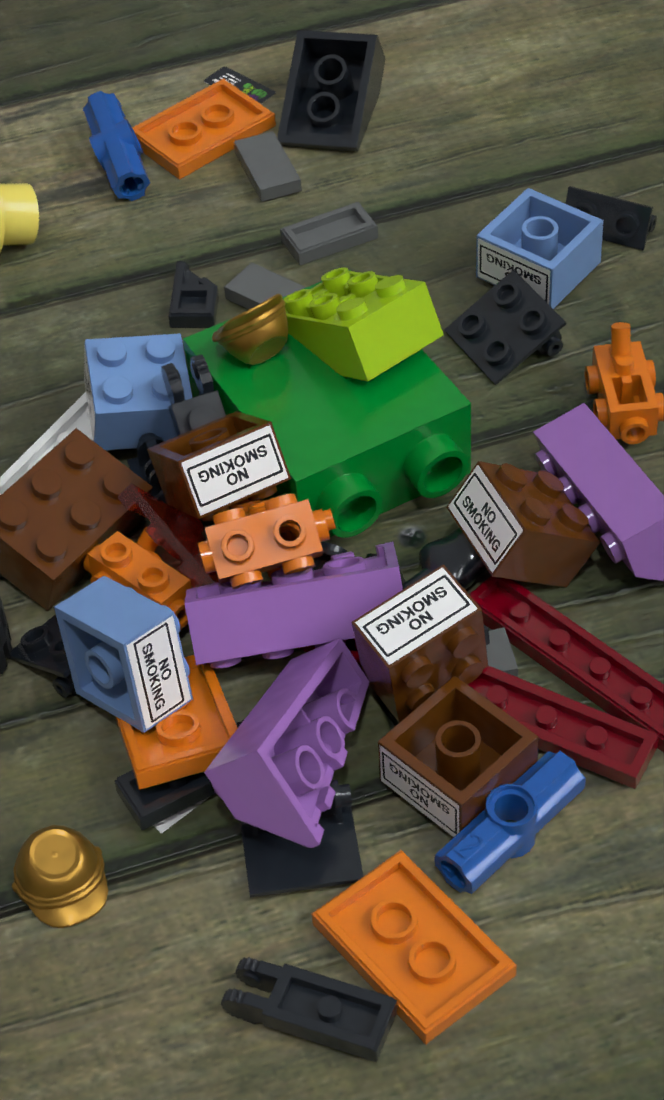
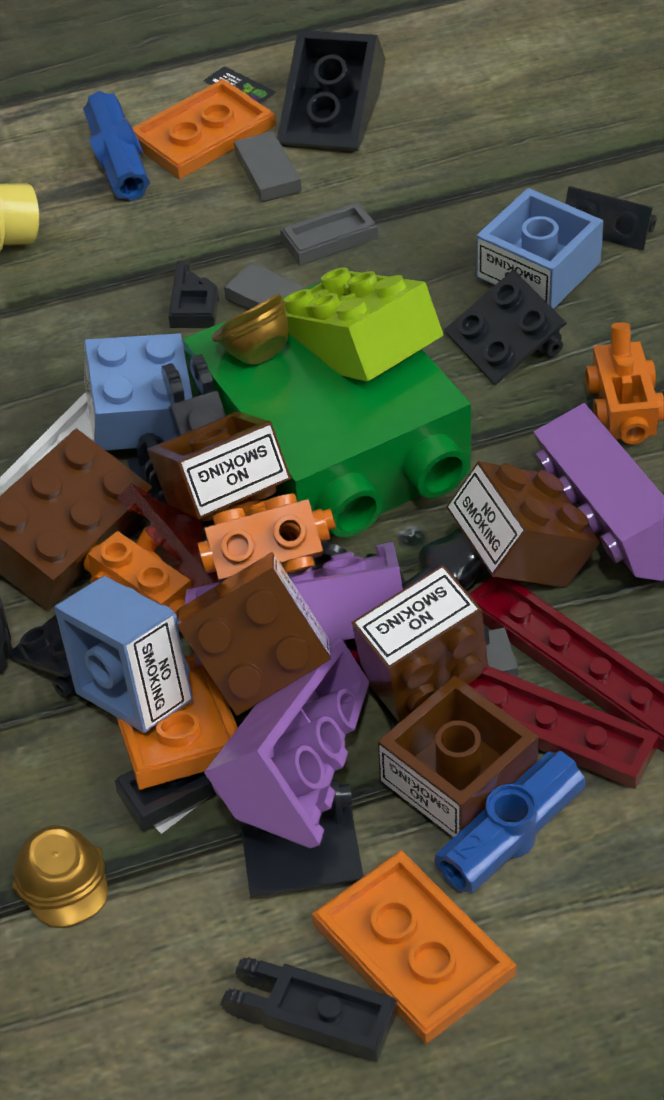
none -> reddish brown brick [177,552,331,715]

